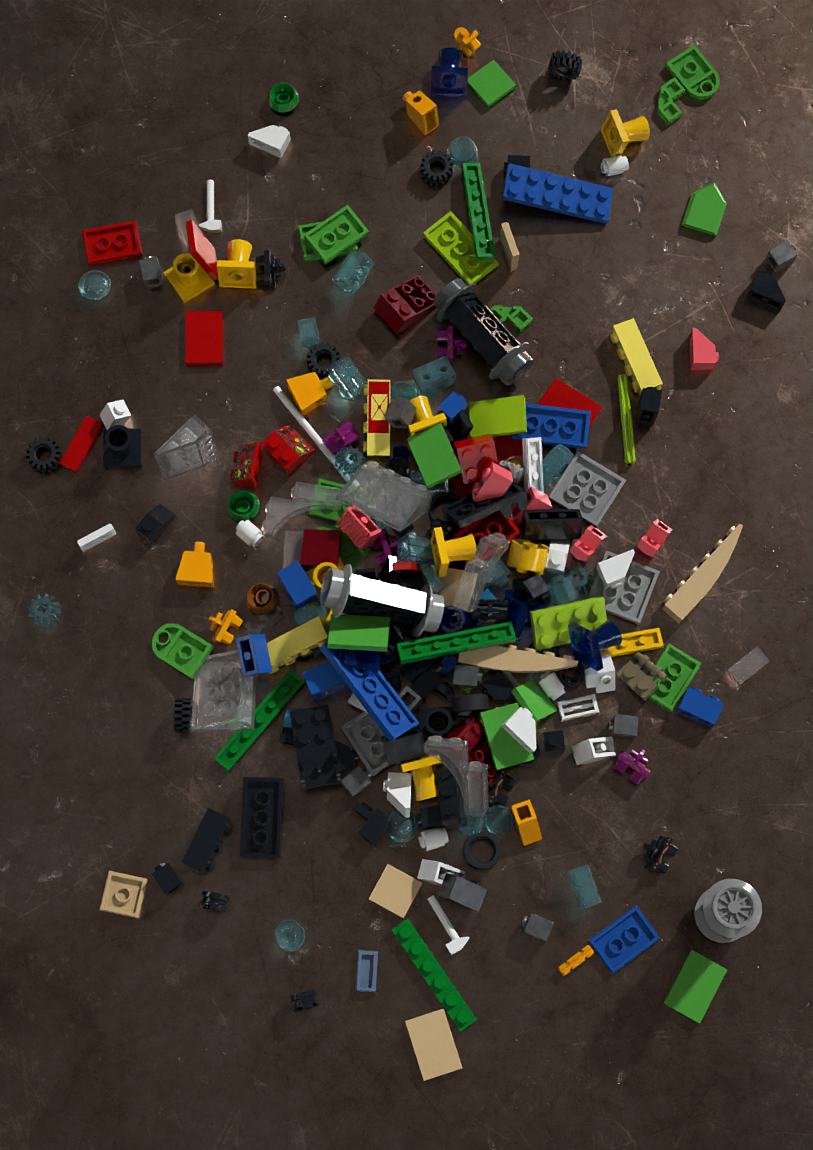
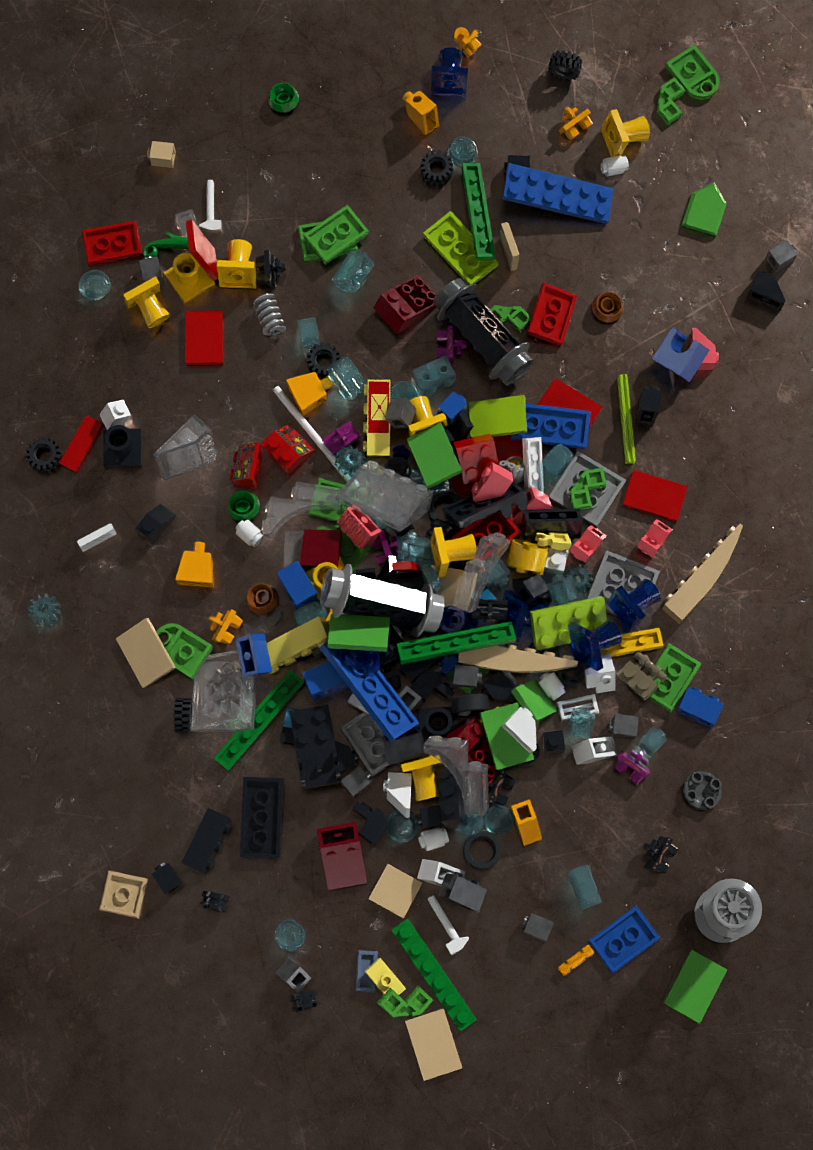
white slope [248,125,291,158] -> none
bright green tile [466,60,516,108] -> none
white slope [596,549,635,589] -> none
light yellow brick [610,318,663,397] -> none
clear tile [727,646,770,686] -> none
none -> tan tile [116,618,176,688]
none -> yellow plant [123,276,170,328]
none -> green plant [142,232,189,258]
none -> tan brick [147,141,176,168]
none -> light grey piece [253,294,286,336]
none -> flat silver brick [275,958,311,993]
none -> dark red slope [317,822,367,891]
none -> light yellow plate [364,958,406,995]
none -> bright green tile [377,986,433,1018]
none -> red tile [526,282,577,346]
none -> light yellow plate [535,532,572,551]
none -> light orange hips [558,107,593,140]
none -> clear light blue brick [568,707,595,739]
none -> bright green tile [569,467,607,510]
none -> dark orange hat [592,292,623,323]
none -> clear blue plant [606,579,661,632]
none -> red tile [622,469,688,522]
none -> clear light blue brick [637,727,667,757]
none -> blue piece [652,327,710,382]
none -> dark grey dish [683,771,722,810]

